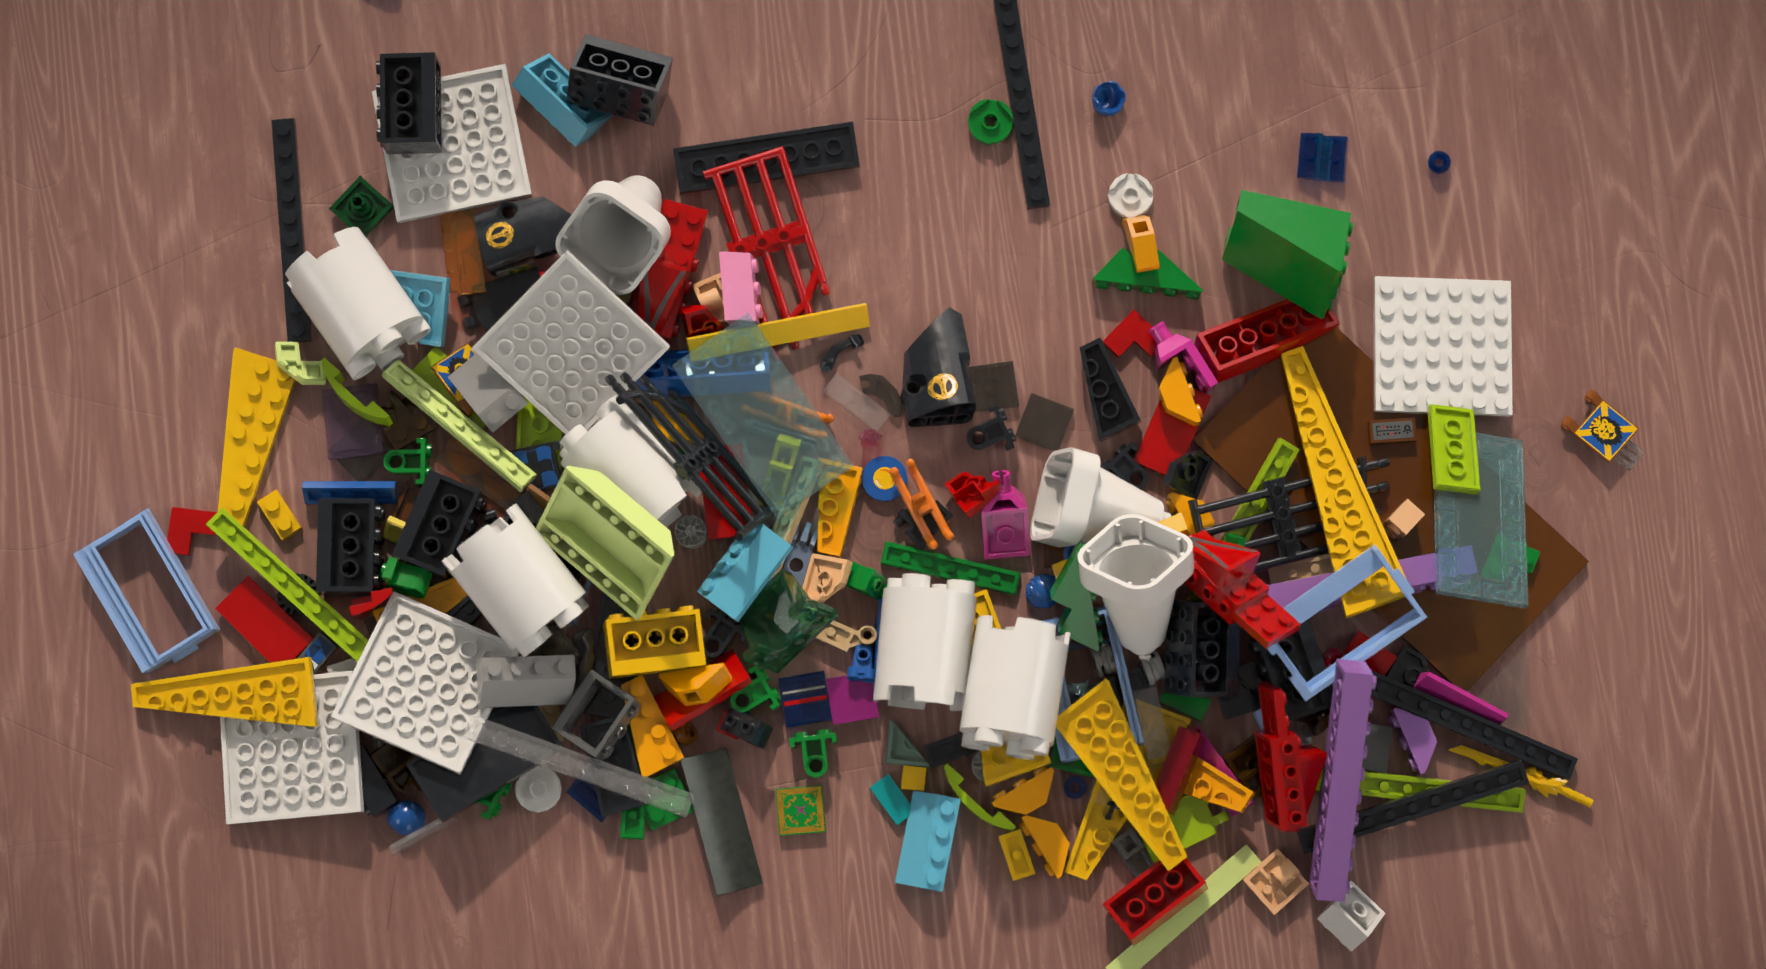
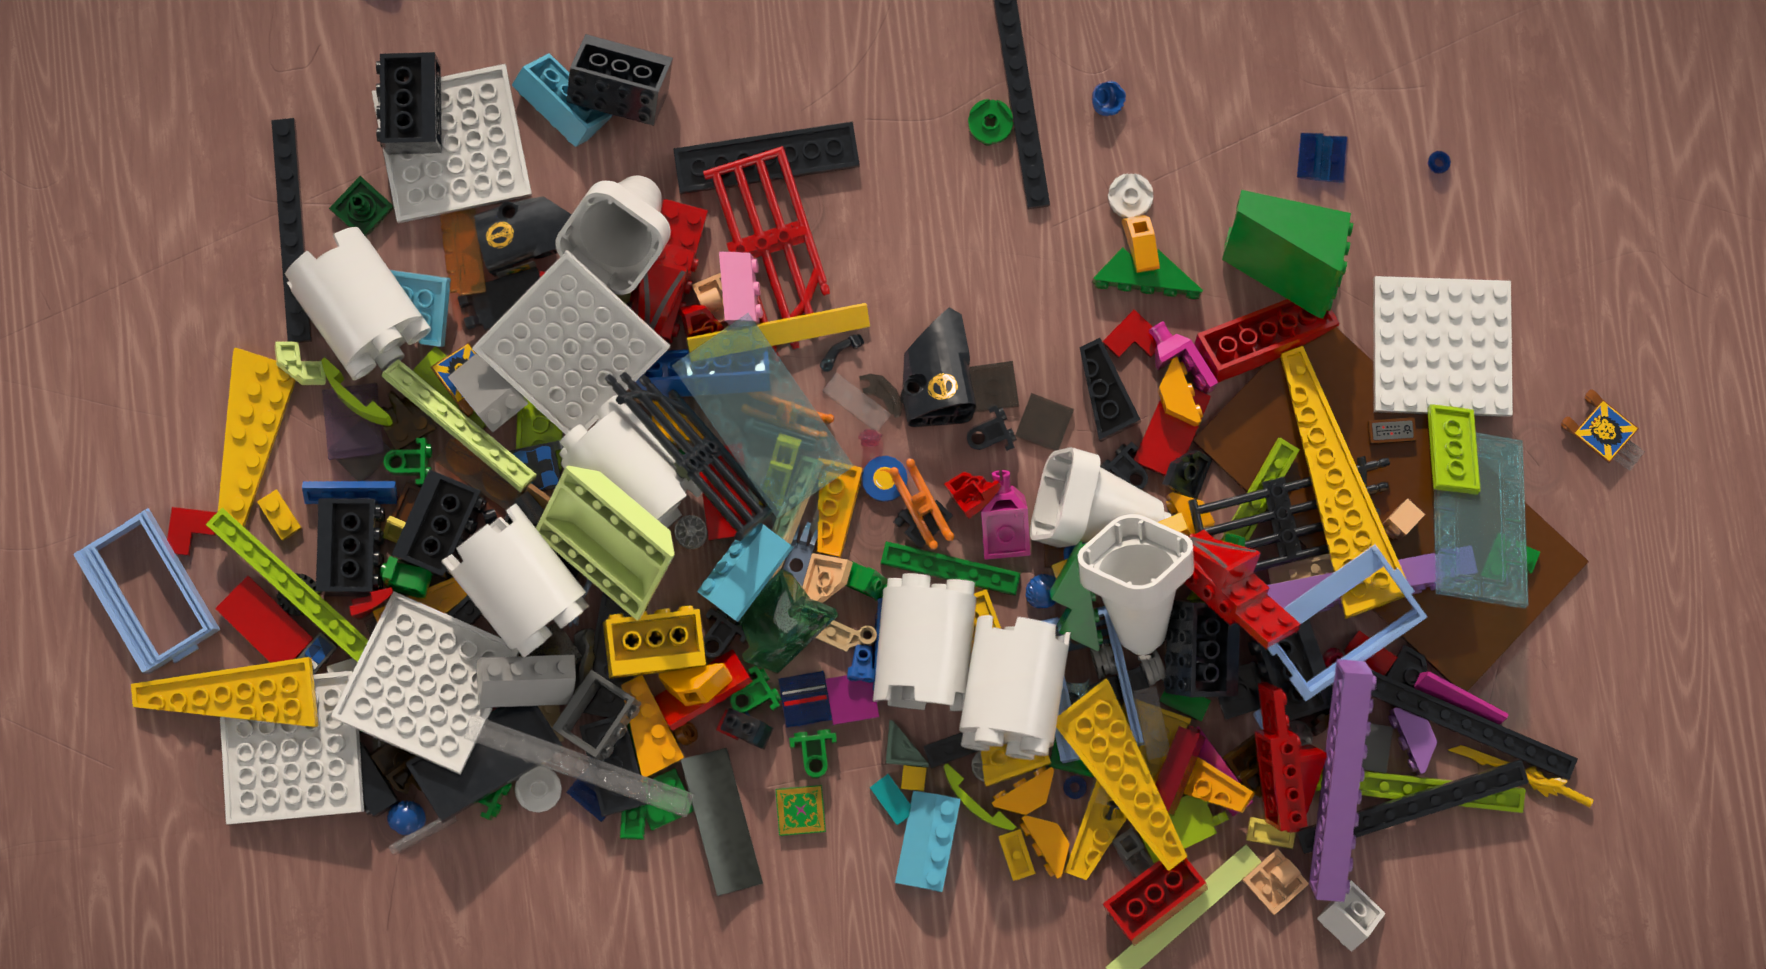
none -> light yellow tile [1246,817,1296,849]

